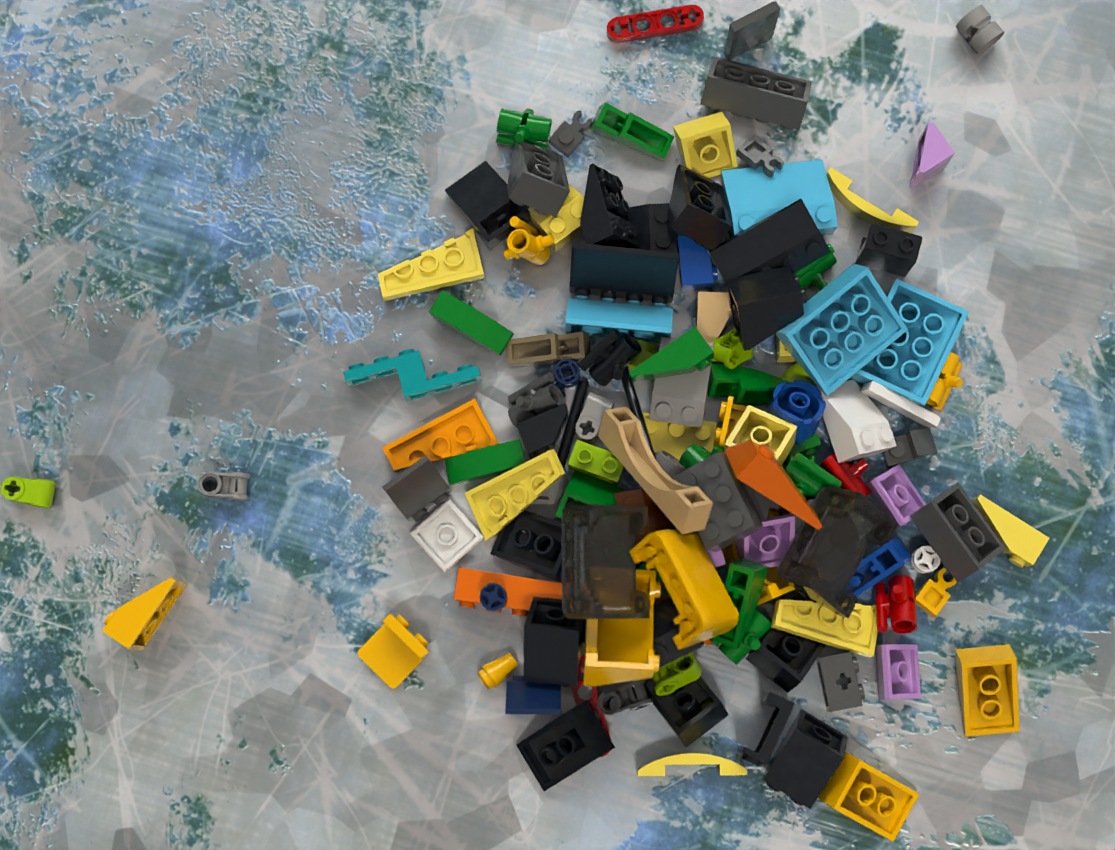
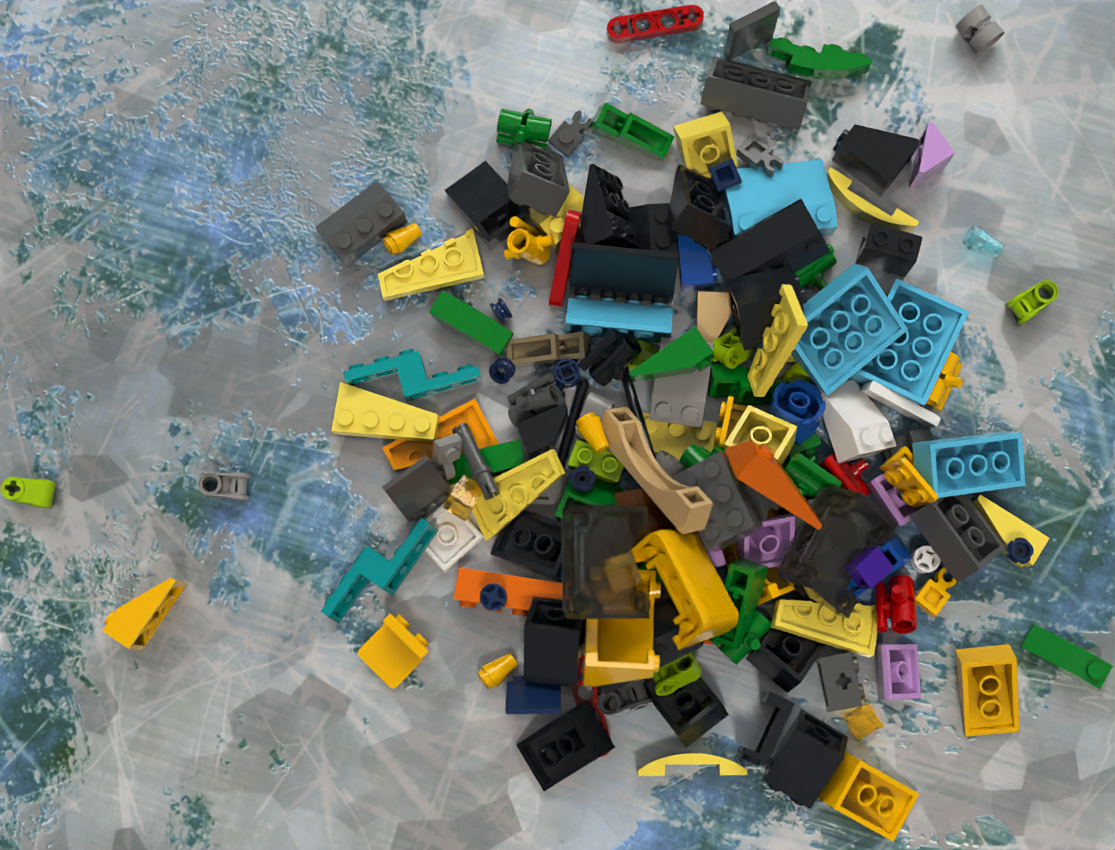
none -> dark grey slope [315,182,407,268]
none -> teal bracket [321,518,439,623]
none -> light yellow wing [332,382,440,443]
none -> yellow cone [382,222,422,256]
none -> light grey plate [432,433,462,481]
none -> clear yellow panel [443,474,483,521]
none -> dark grey pin [452,423,500,500]
none -> dark blue bush [489,298,513,324]
none -> dark blue bush [489,357,515,384]
none -> red beam [549,209,581,308]
none -> dark blue plate [569,465,596,492]
none -> yellow cone [576,412,610,454]
none -> clear yellow panel [602,552,642,593]
none -> dark blue slope [708,158,742,192]
none -> light yellow wing [747,284,808,397]
none -> green slope [766,37,873,79]
none -> black slope [832,124,921,197]
none -> clear yellow panel [842,704,884,742]
none -> dark purple panel [844,547,894,589]
none -> yellow bracket [880,446,939,508]
none -> medium azure slope [912,431,1026,498]
none -> clear light blue cone [963,226,1004,258]
none -> lime piece [1005,280,1059,325]
none -> dark blue plate [1006,538,1034,564]
none -> green slope [1020,624,1113,690]

